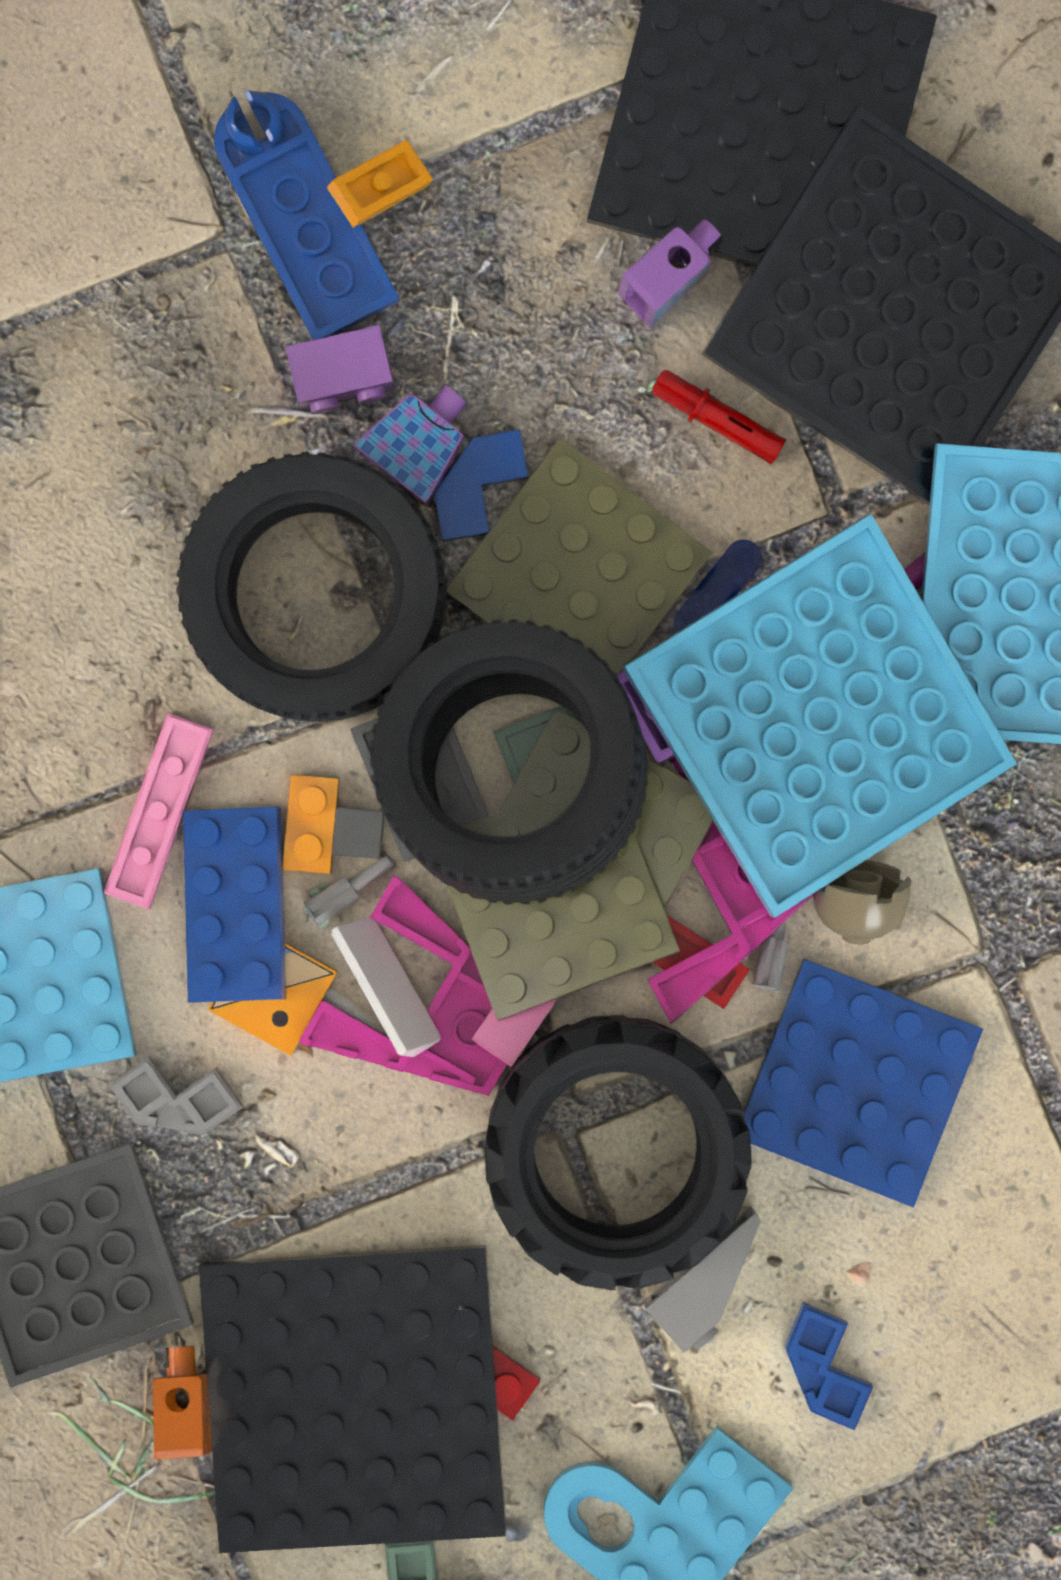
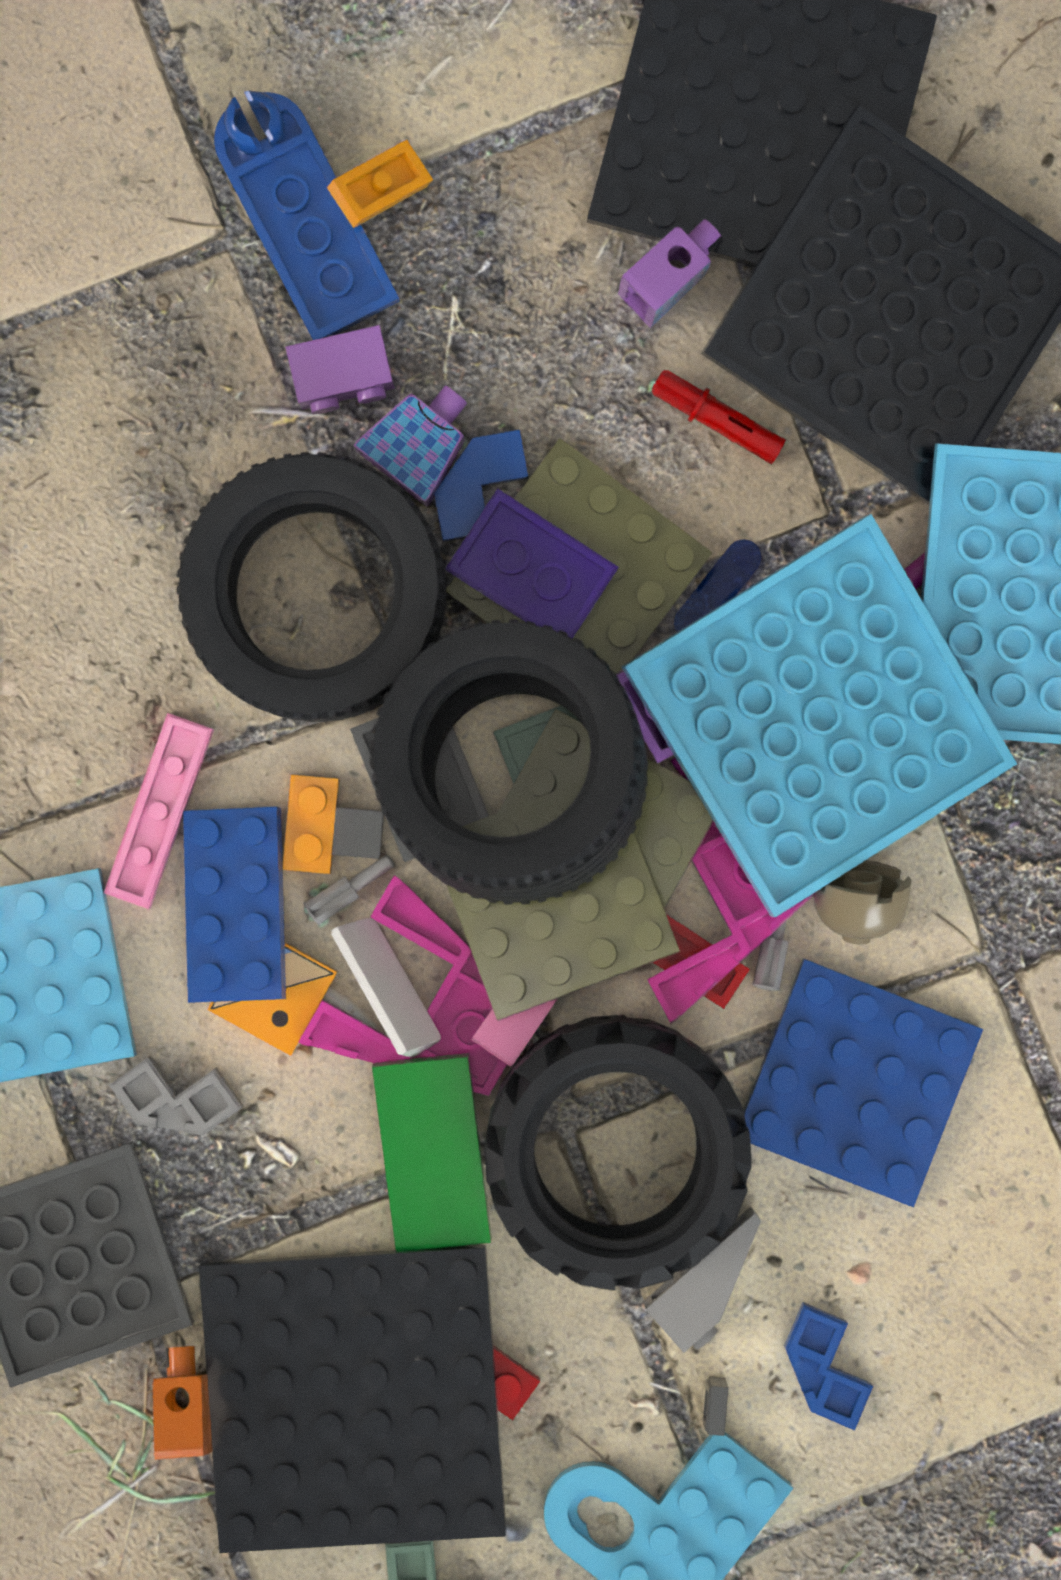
none -> green tile [372,1053,492,1252]
none -> dark purple tile [445,488,619,639]
none -> dark grey tile [702,1376,729,1436]

